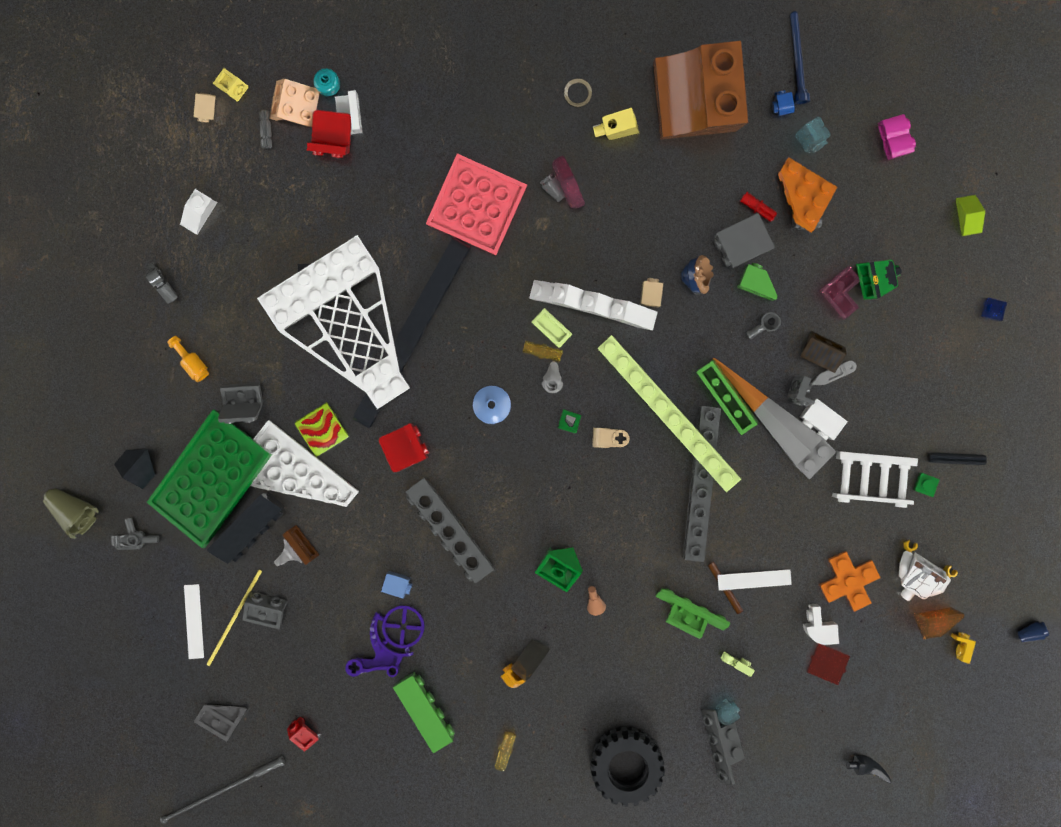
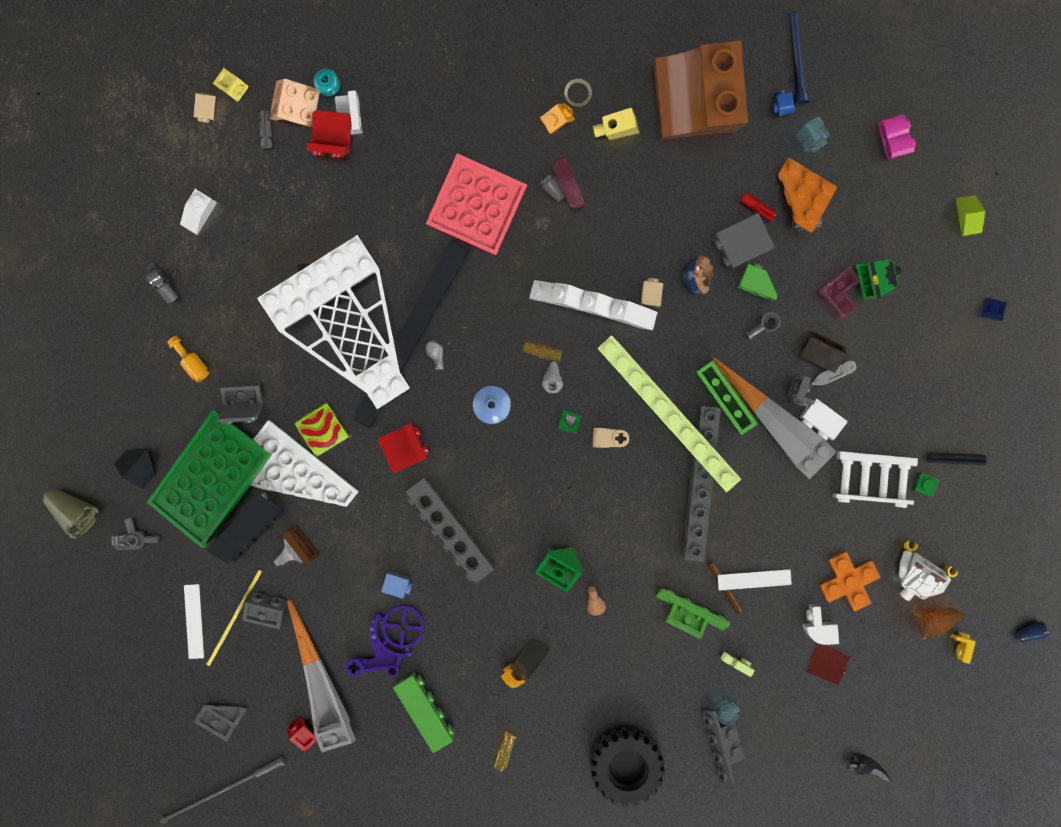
yellowish green tile [532,308,572,348] -> none
none -> light grey plate [287,599,356,752]
none -> light grey animal [424,339,443,370]
none -> light orange bracket [540,103,575,134]

